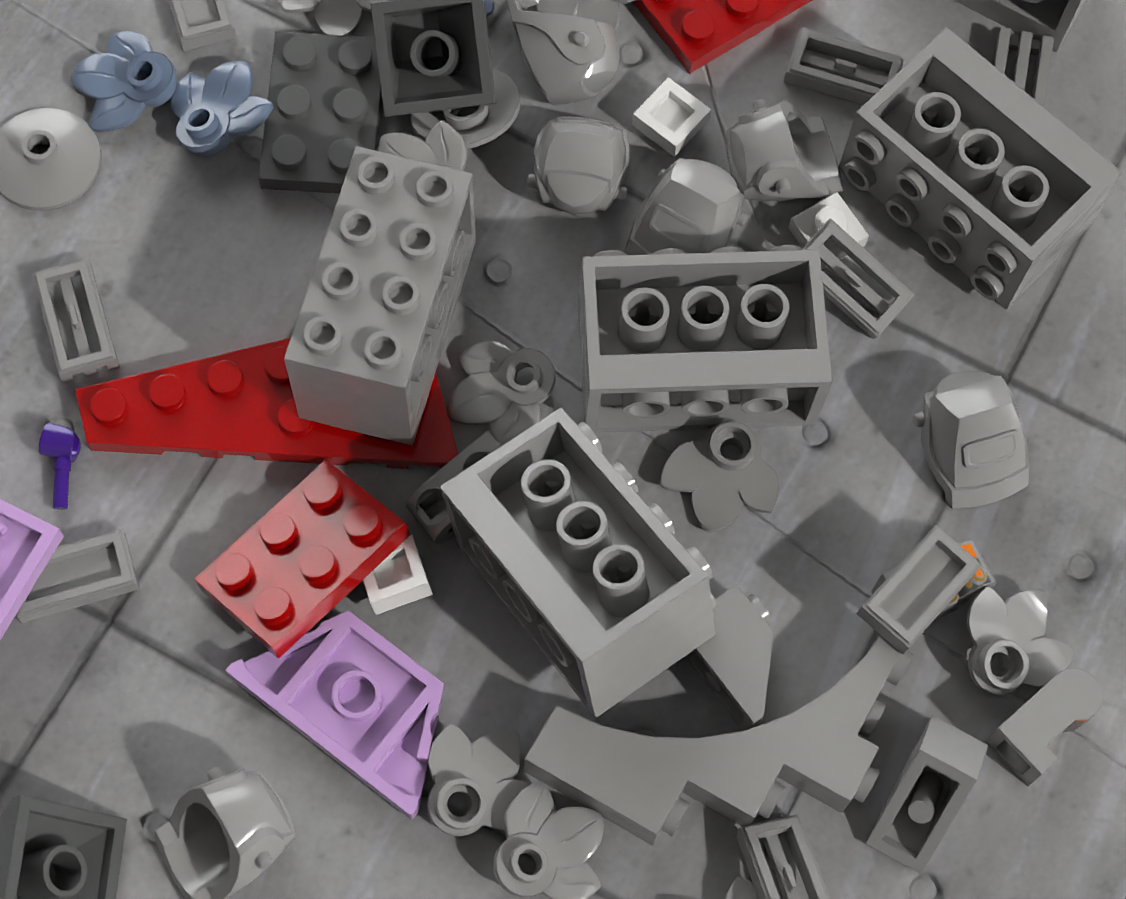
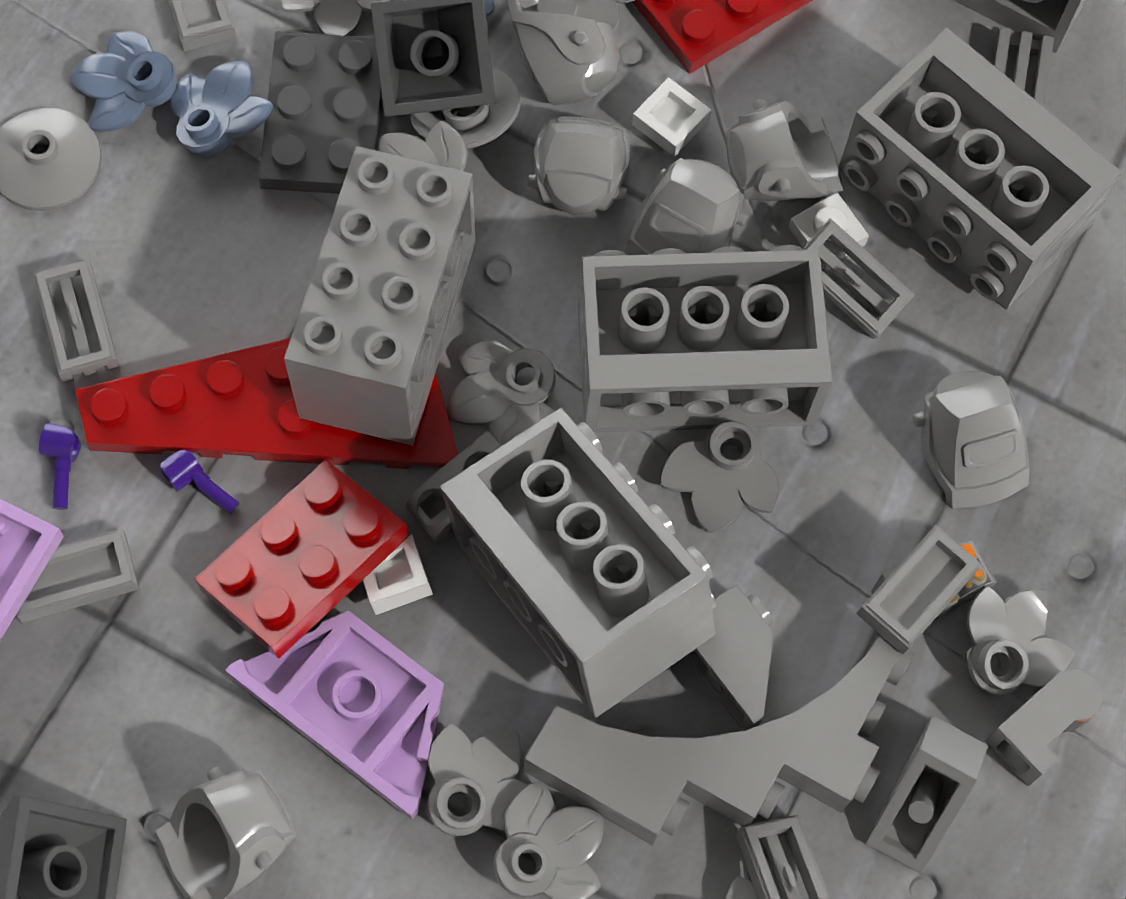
light grey tile [783,27,905,105] -> none
none -> dark purple hand [160,450,239,514]

